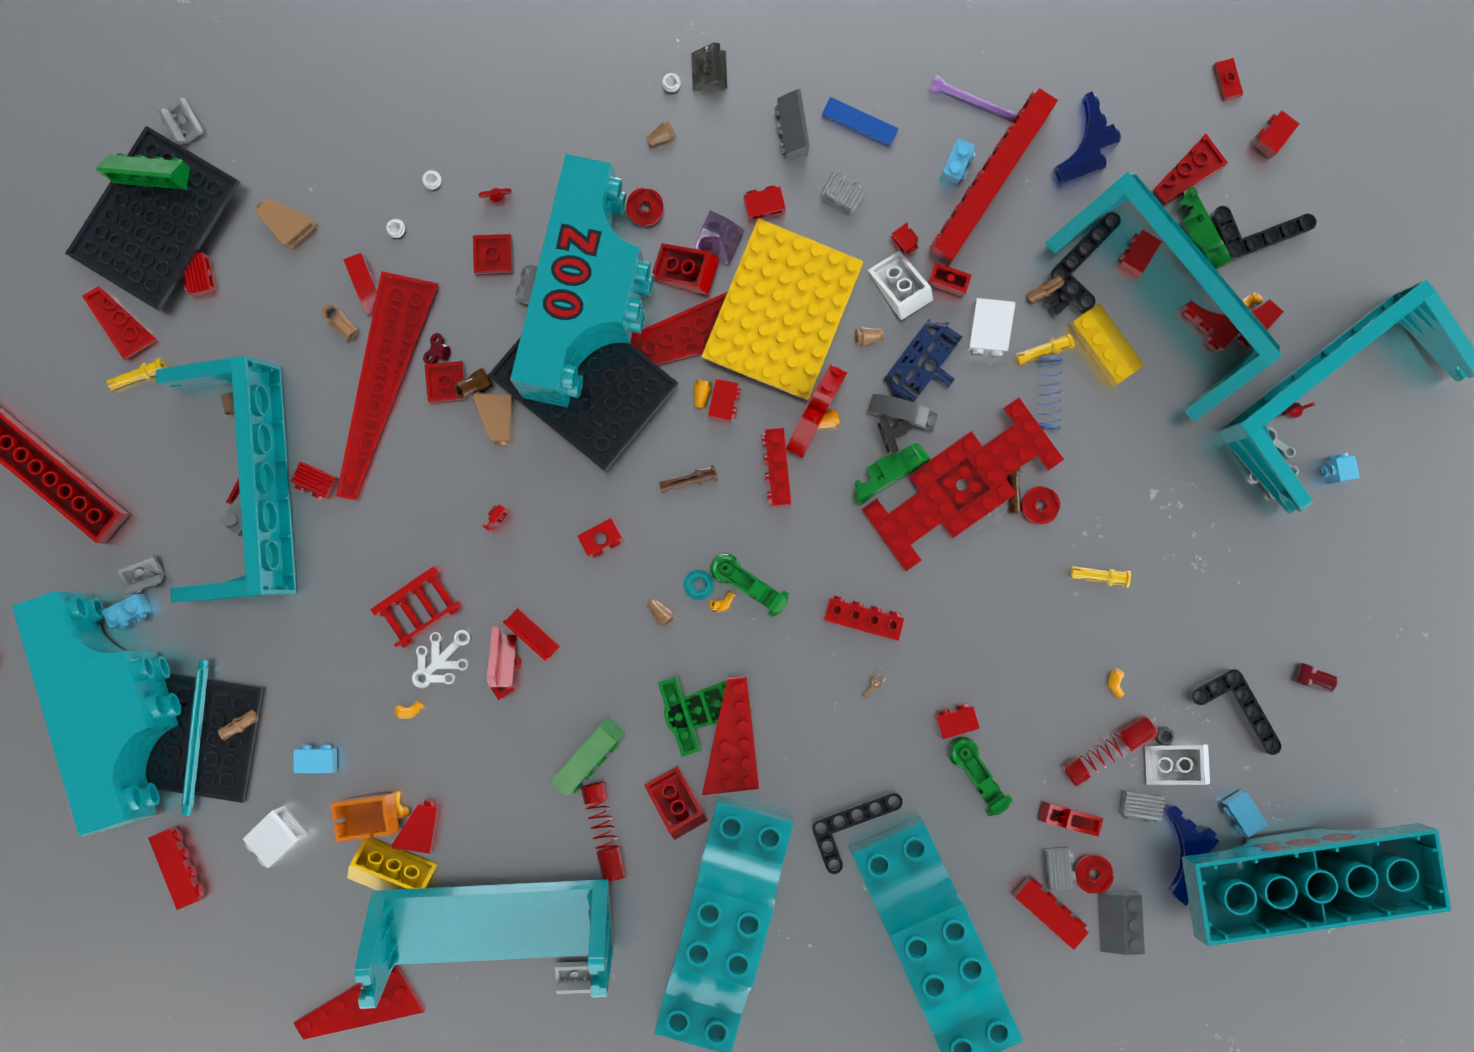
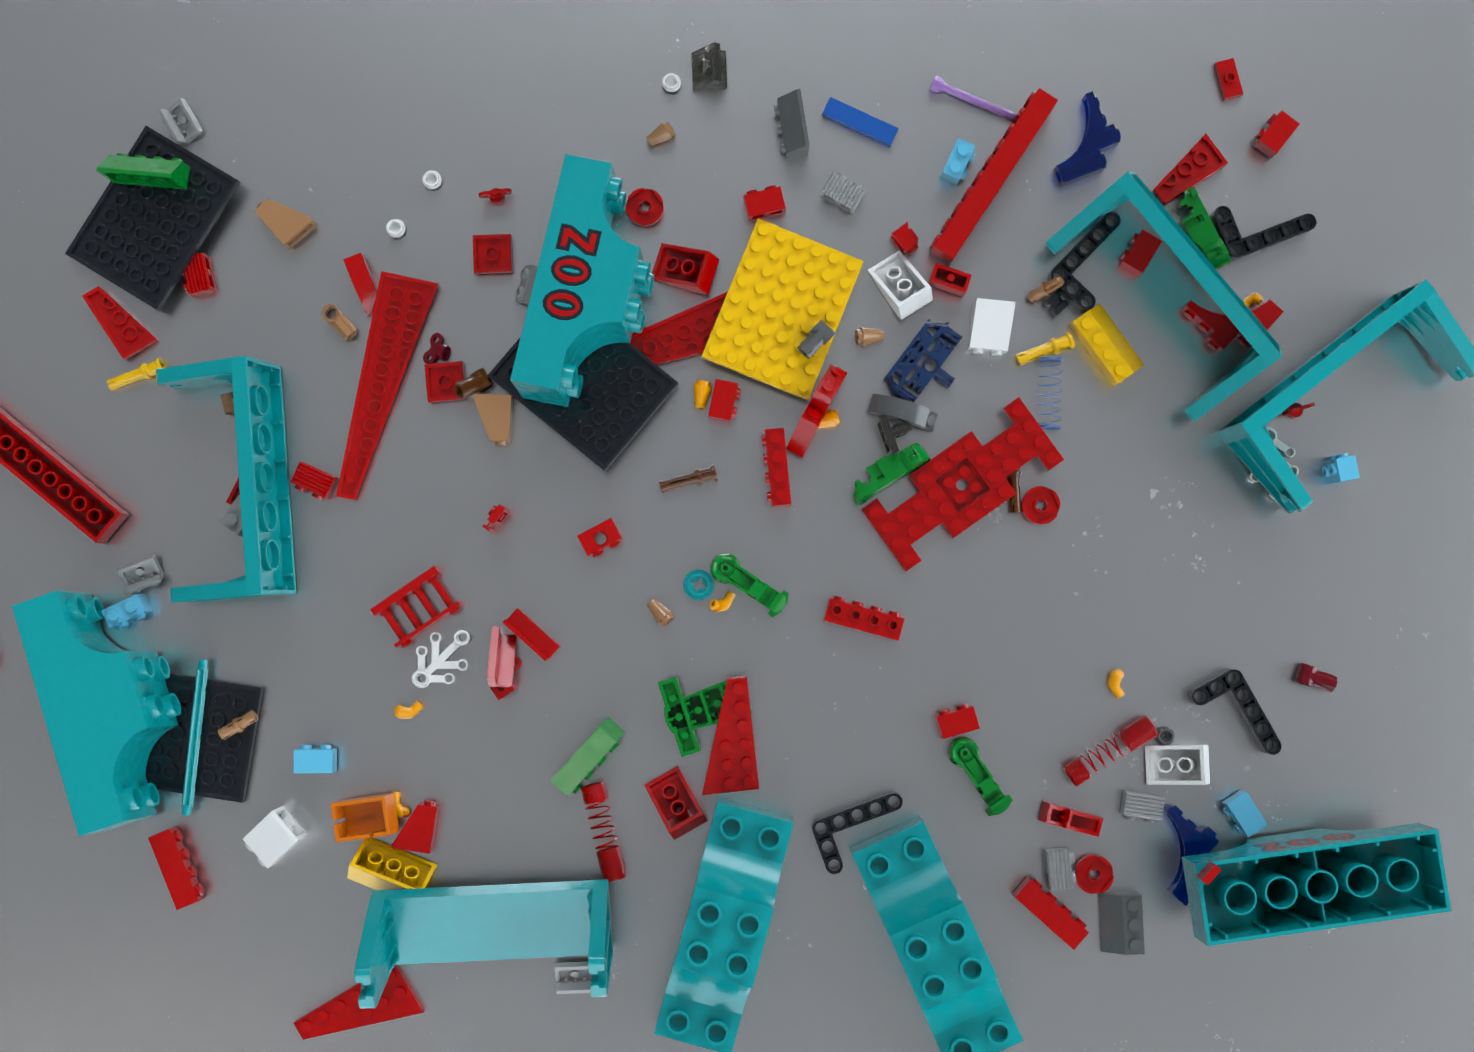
clear purple slope [695,210,745,265] -> none
medium nougat hand [862,673,885,698] -> none
yellow pin [1070,566,1131,588] -> none
none -> dark grey piece [797,319,836,359]
none -> red tile [1196,862,1221,885]

